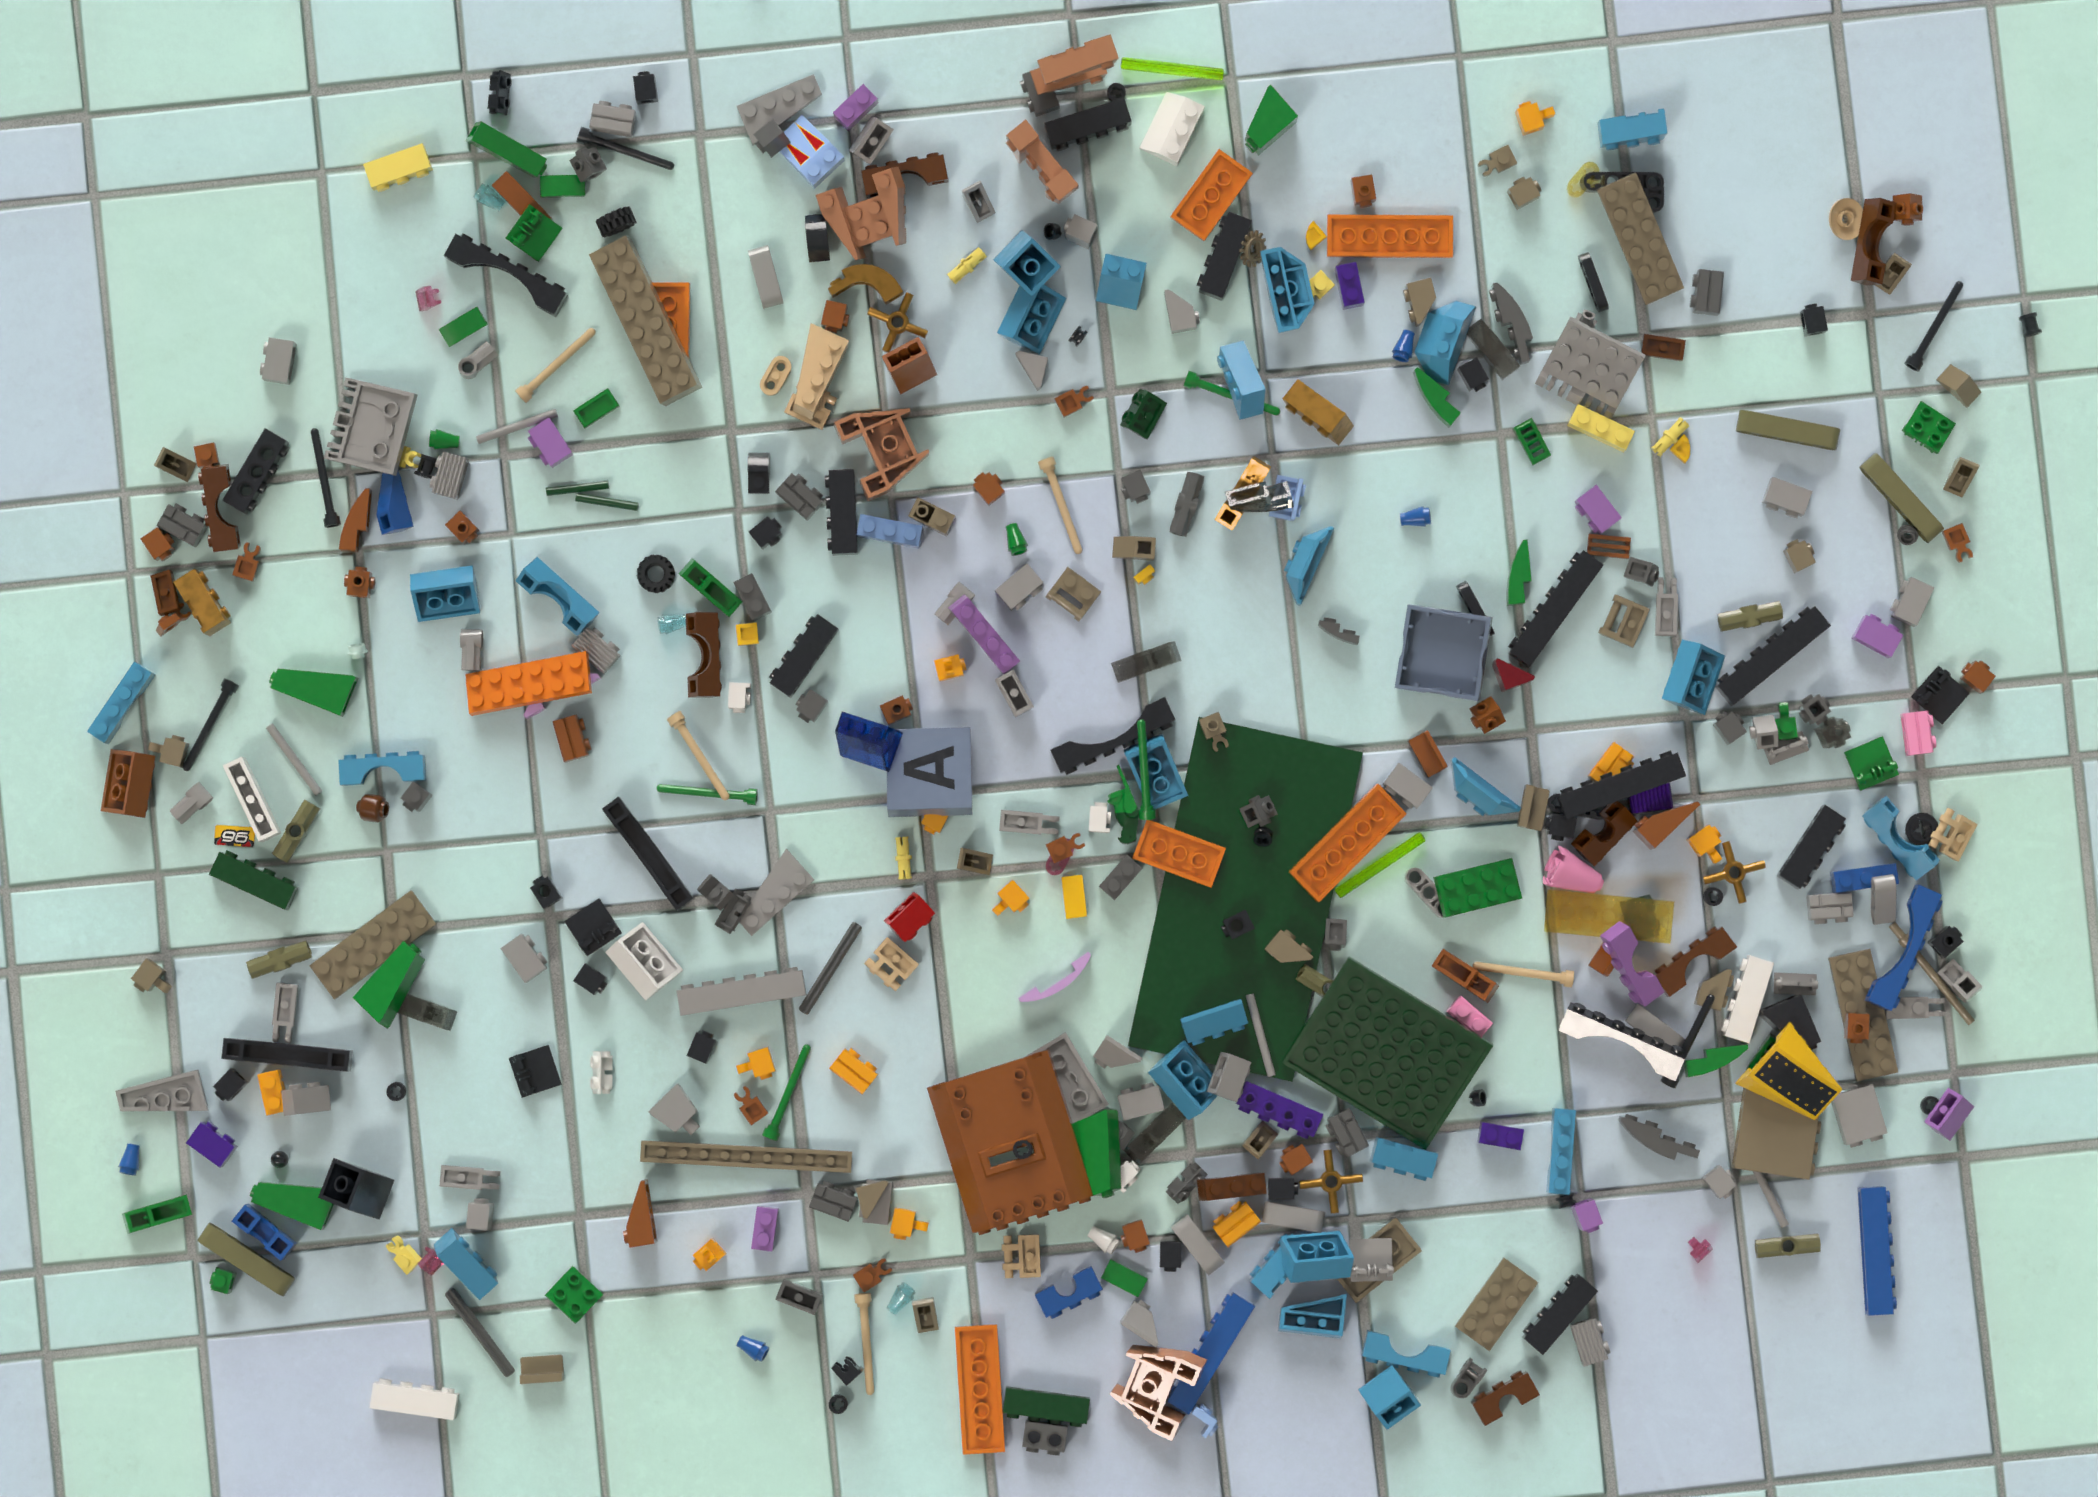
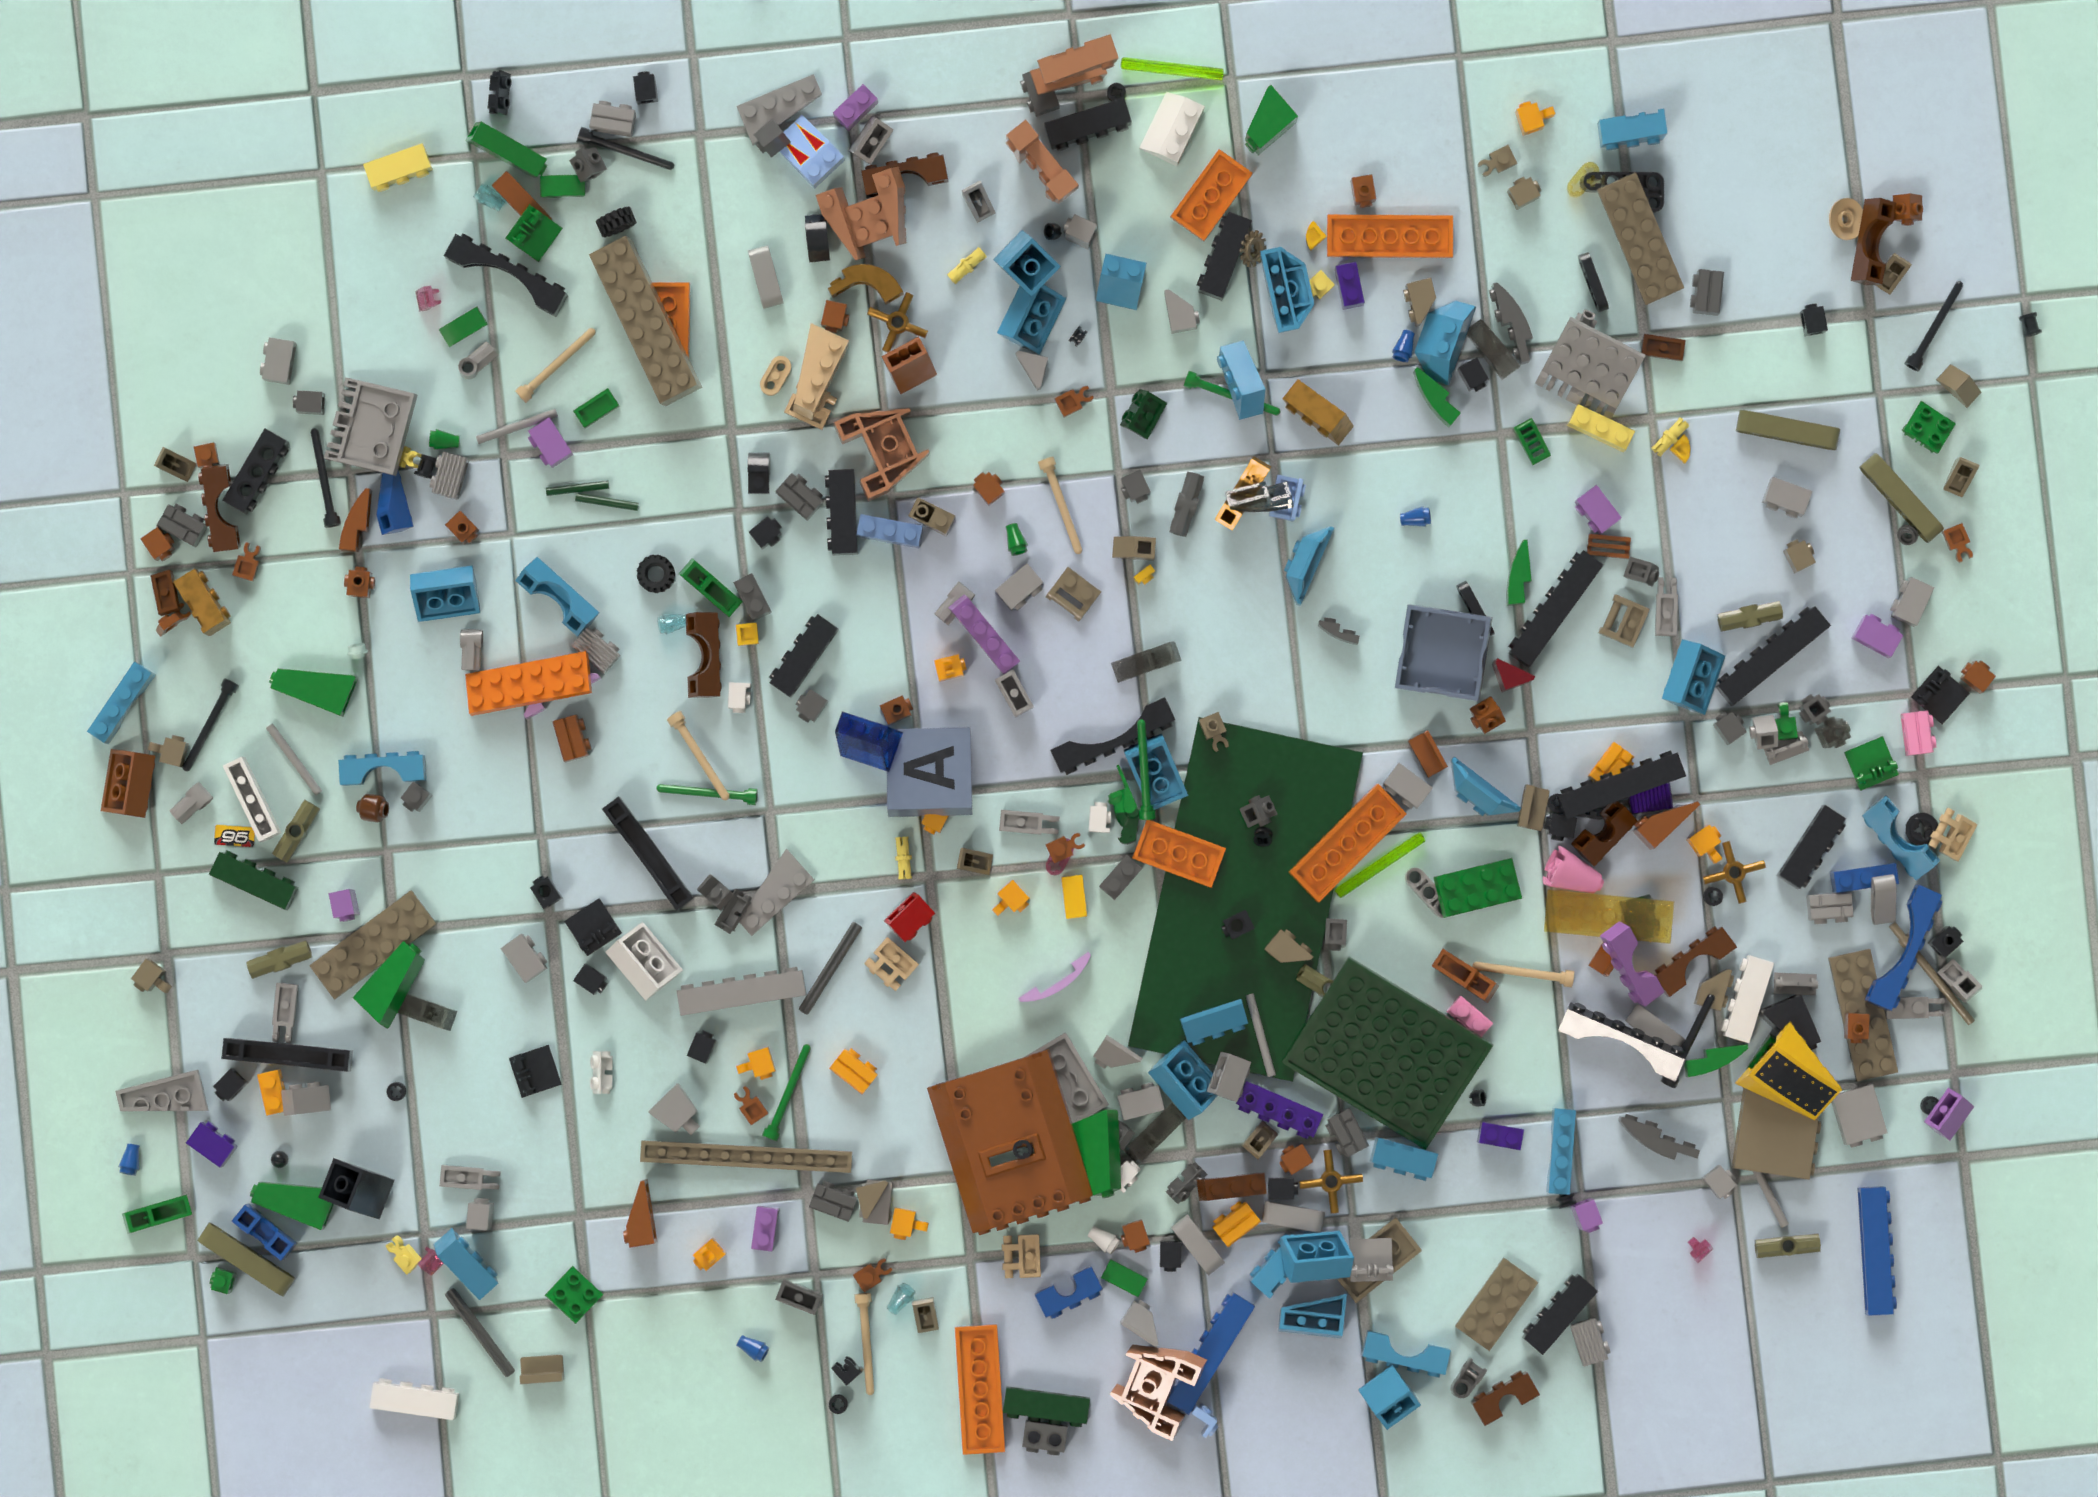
none -> dark grey brick [293,390,325,415]
none -> medium lavender brick [328,889,360,922]

